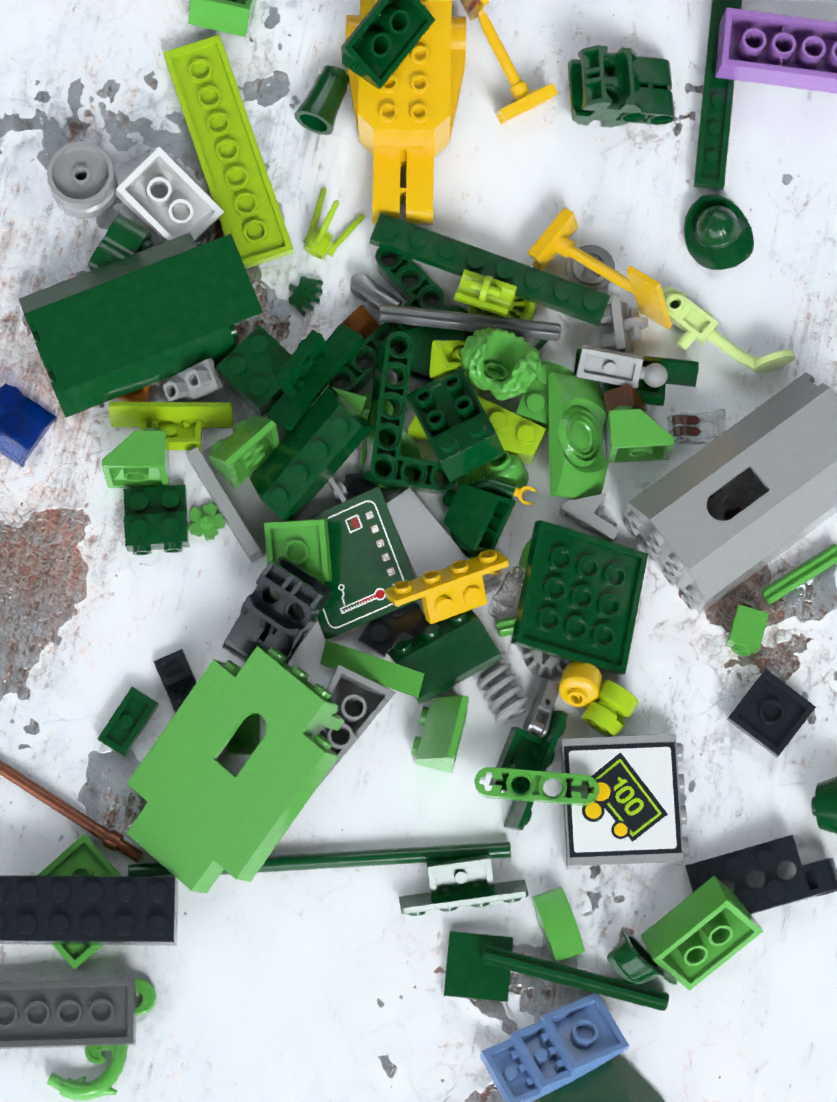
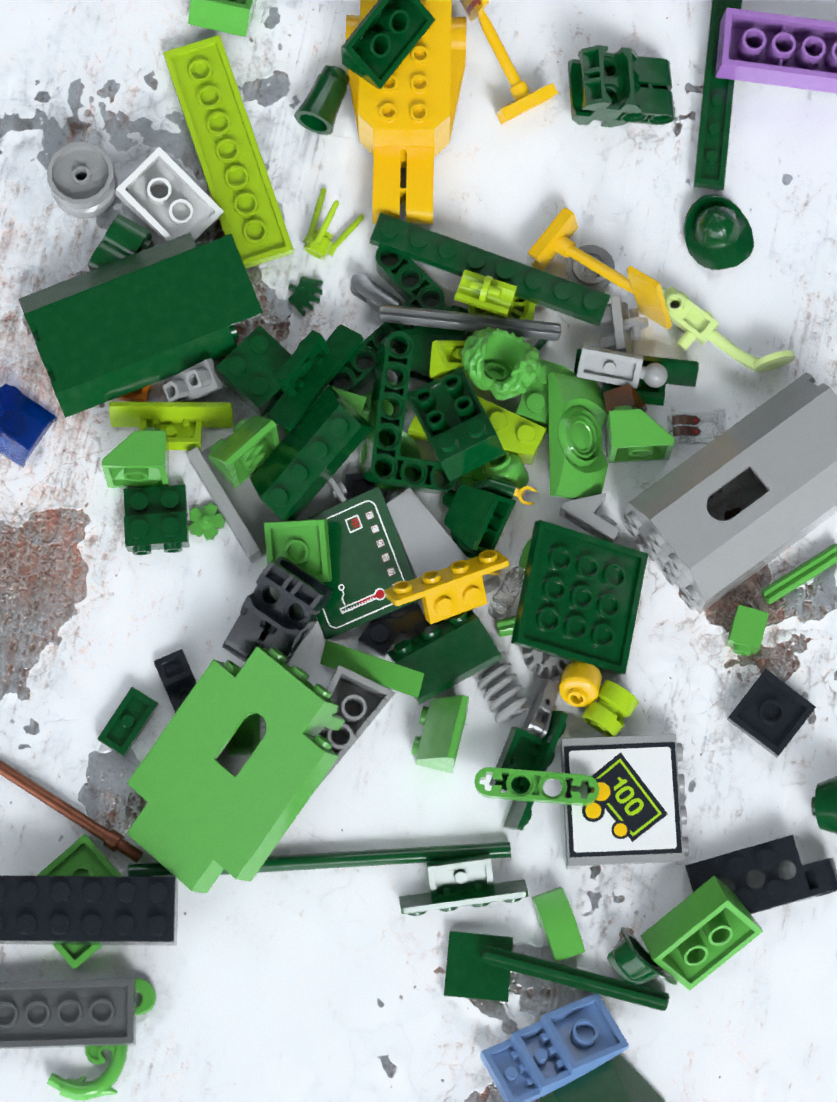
reddish brown slope [340,305,380,341] -> none

